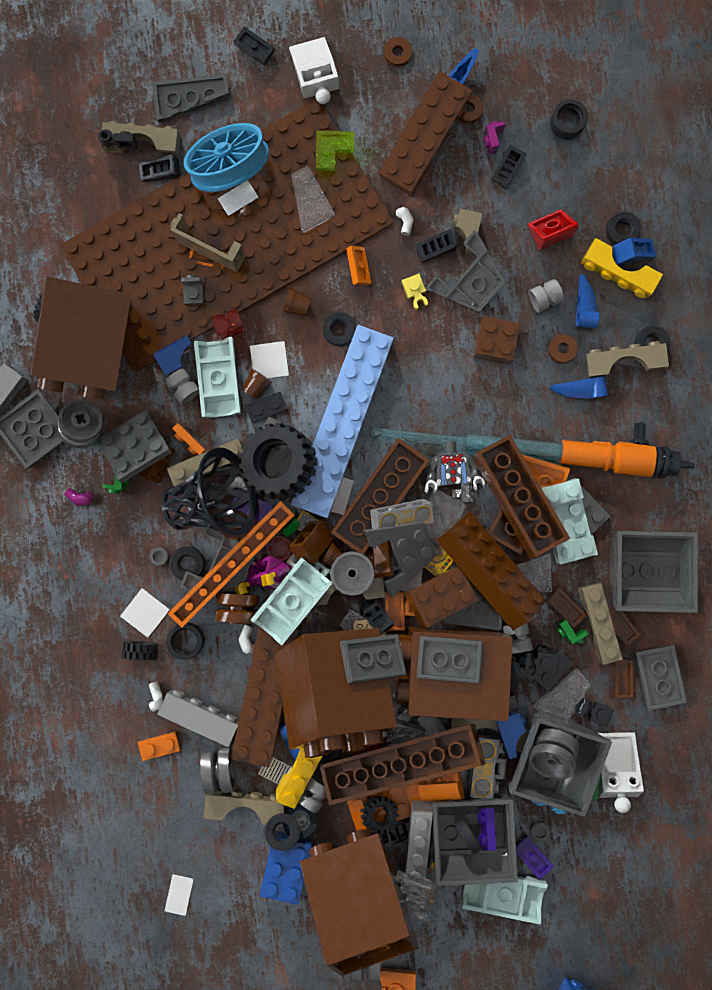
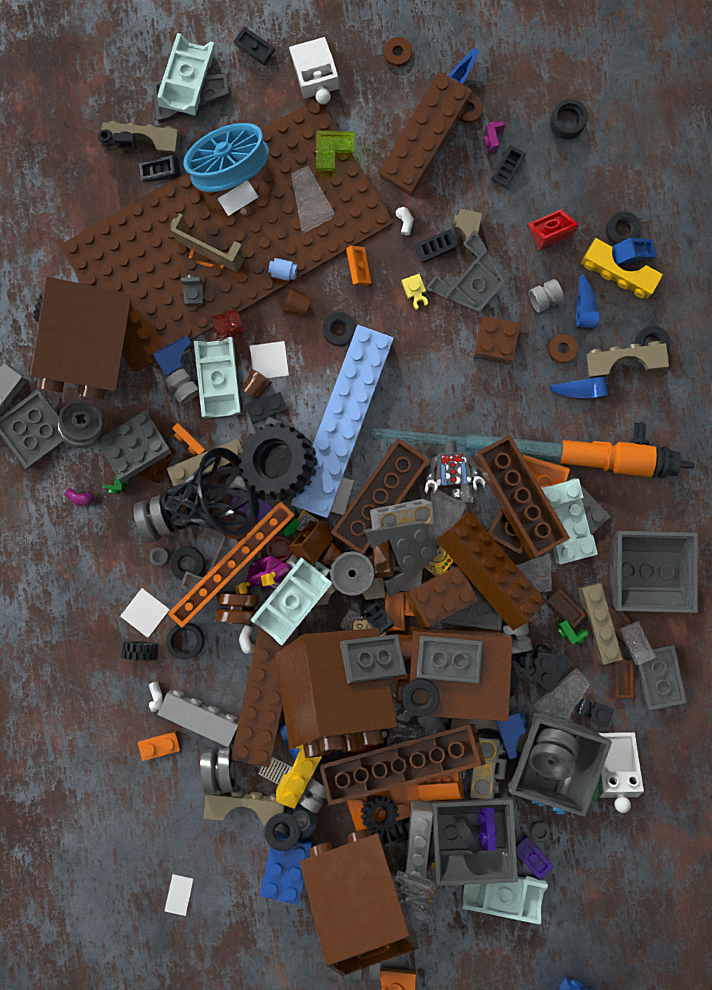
none -> flat silver wheel [134,495,177,543]
none -> light aqua piece [157,33,215,115]
none -> light blue brick [268,258,297,281]
none -> black tyre [402,678,440,717]
none -> clear plate [619,622,656,666]

